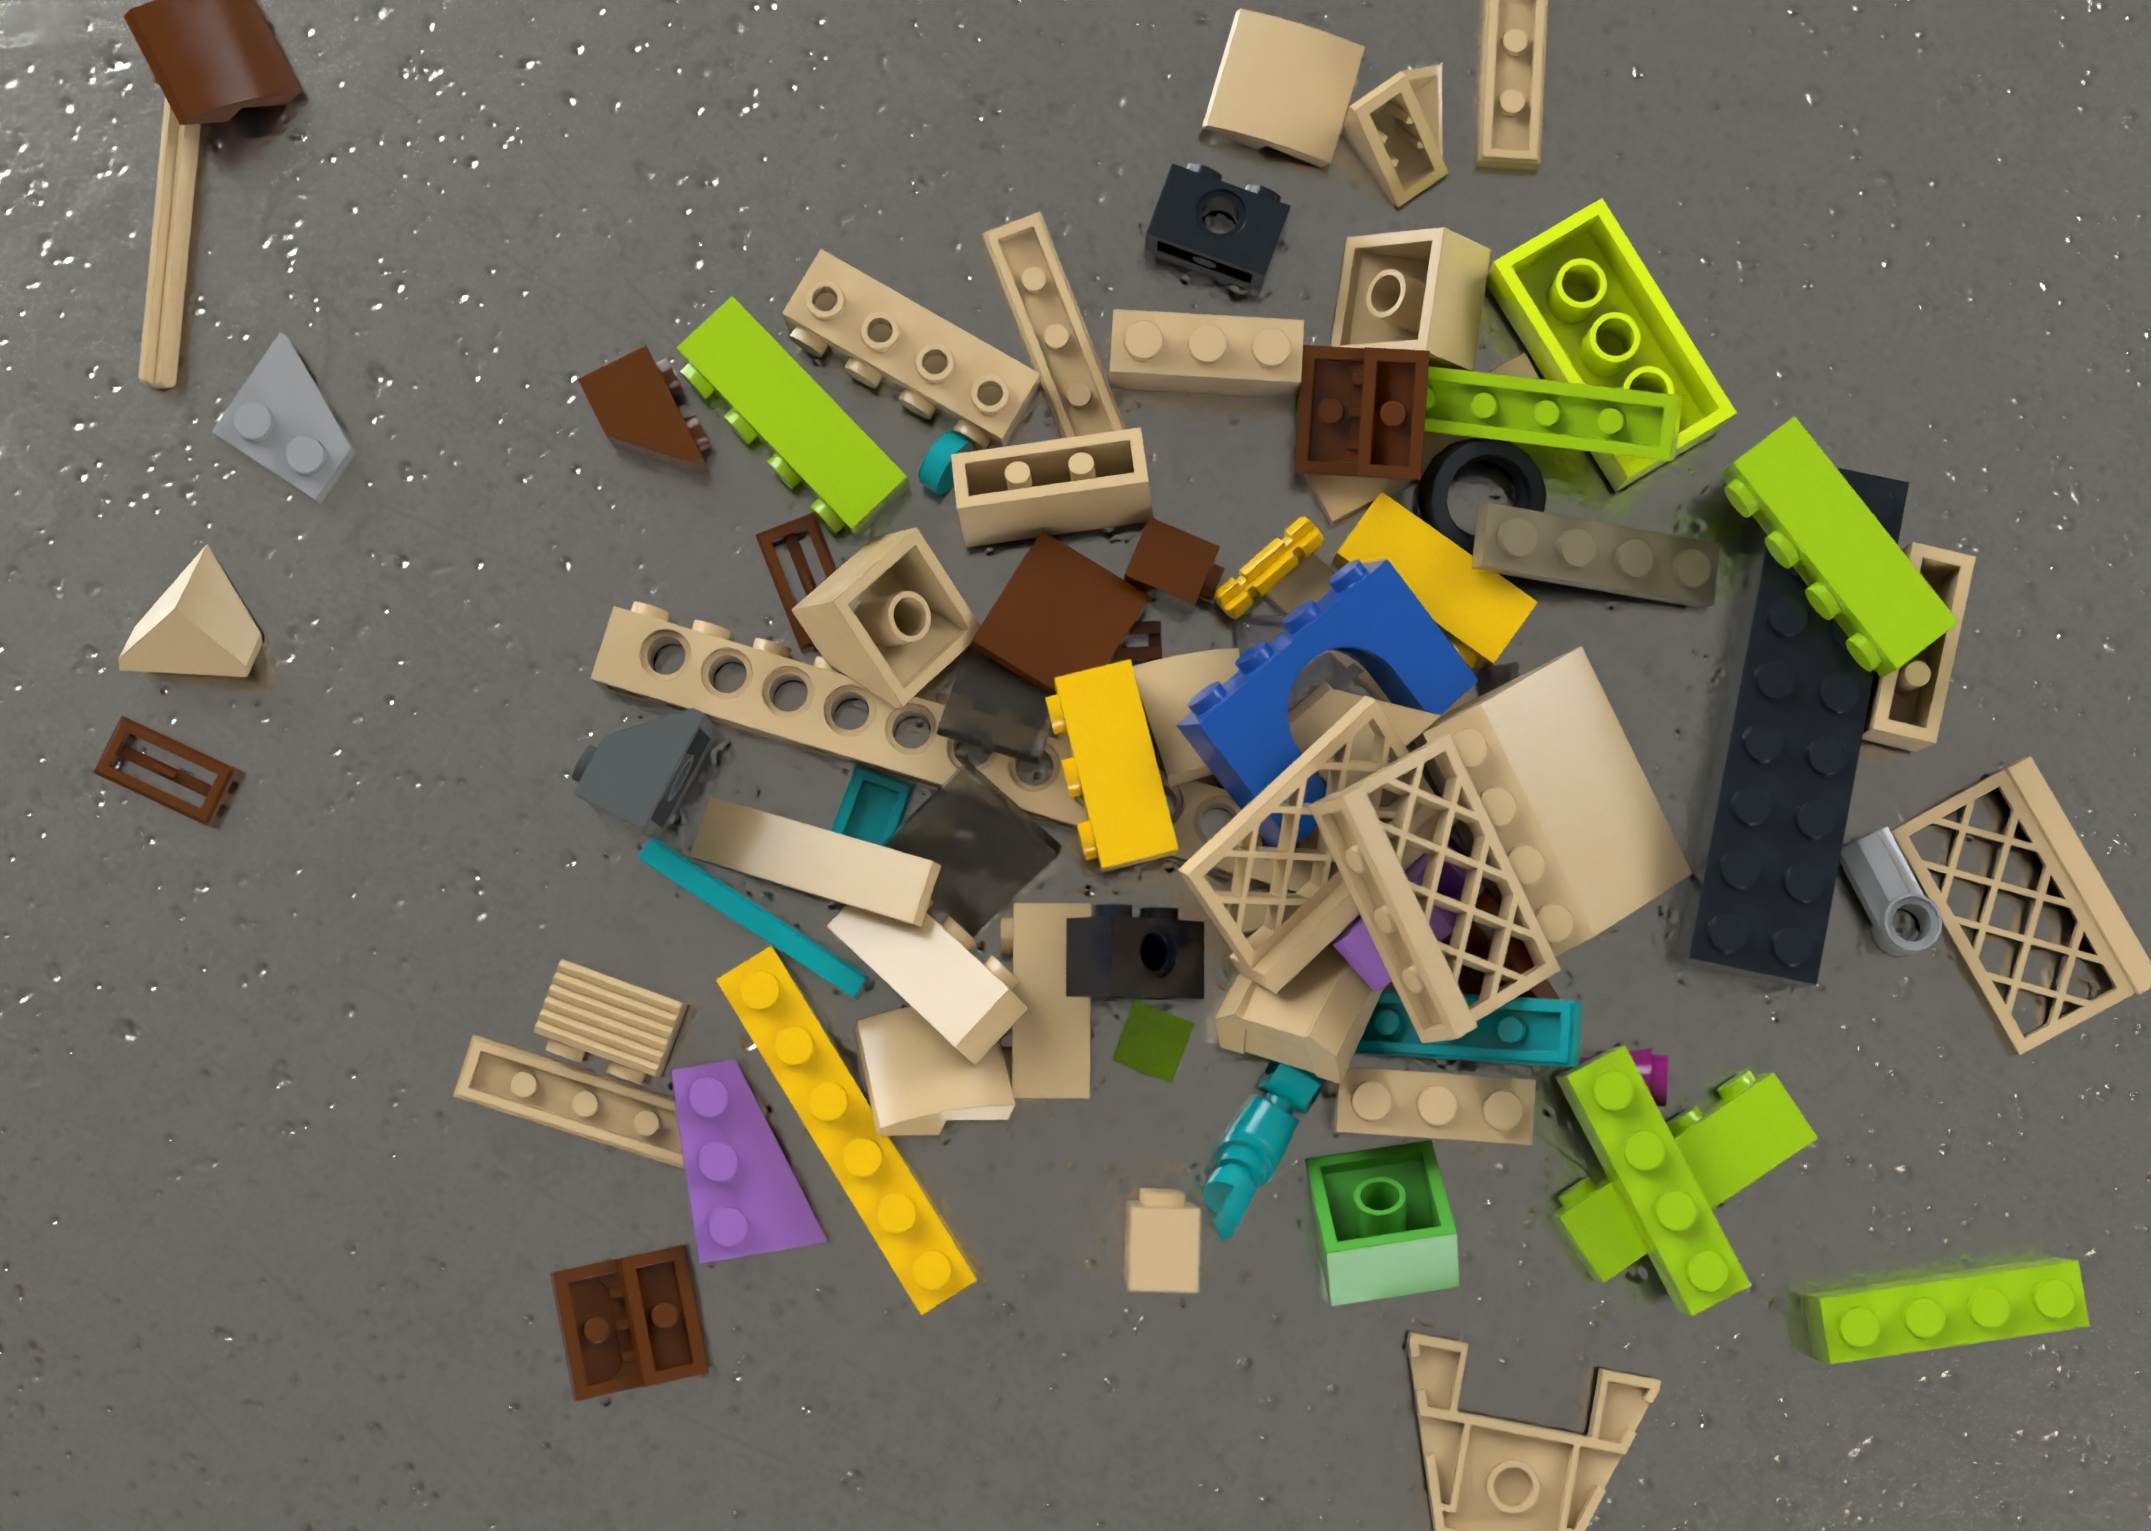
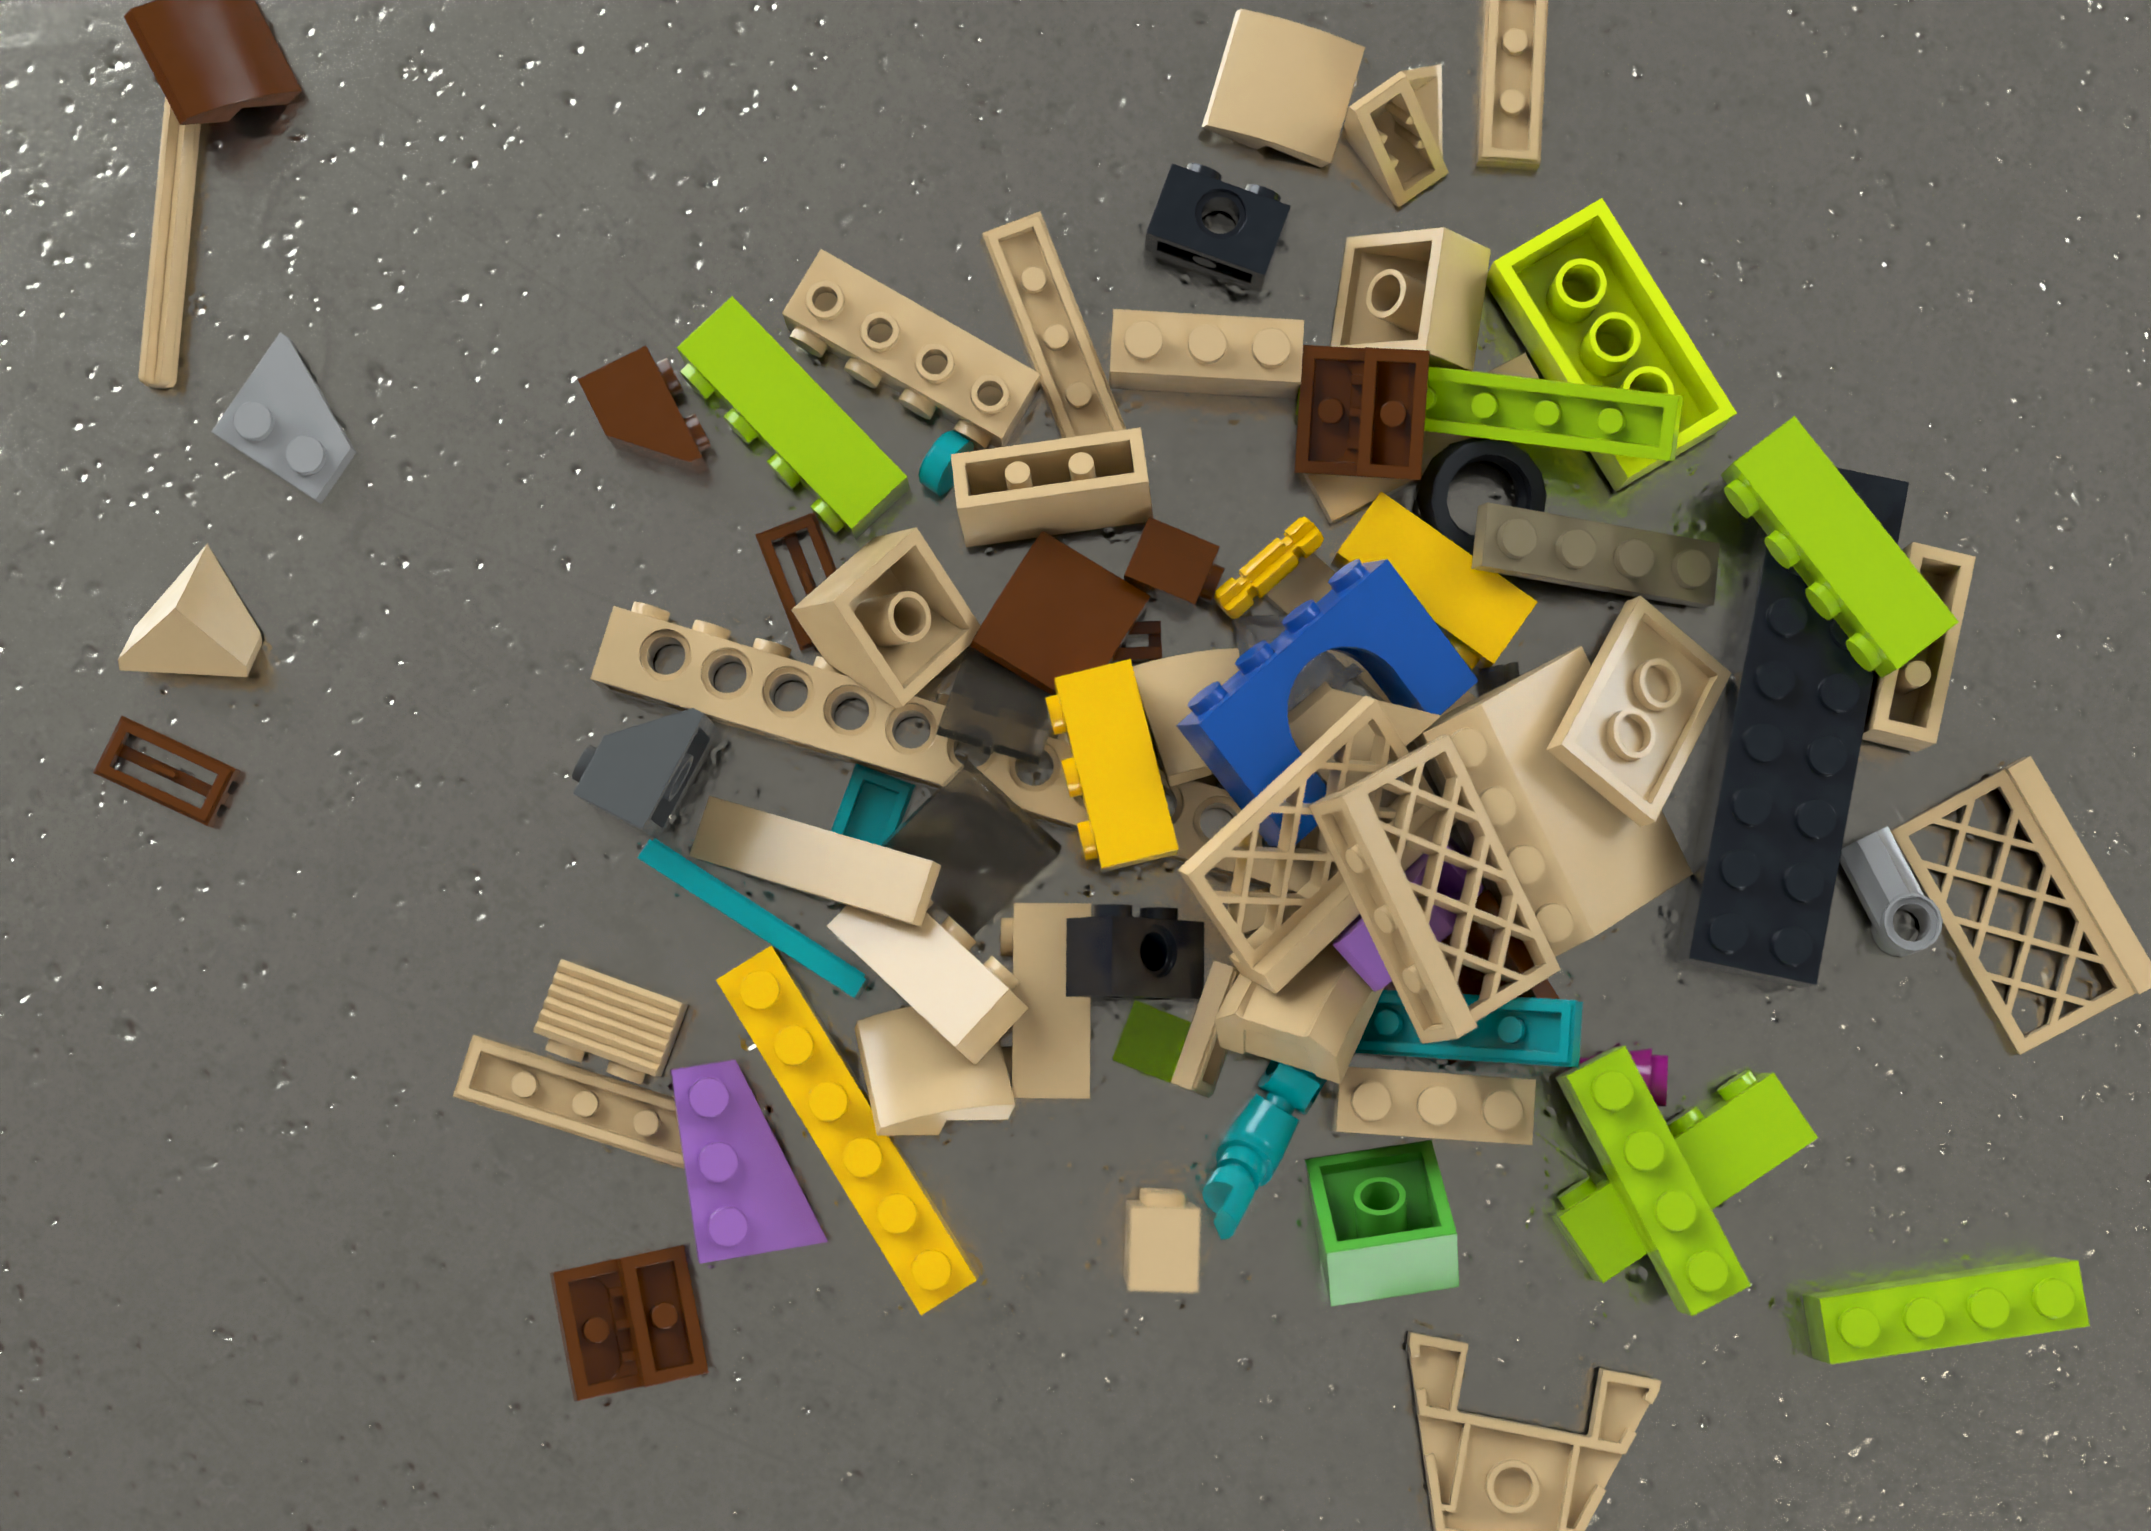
none -> tan tile [1171,961,1240,1098]
none -> tan plate [1547,595,1731,827]

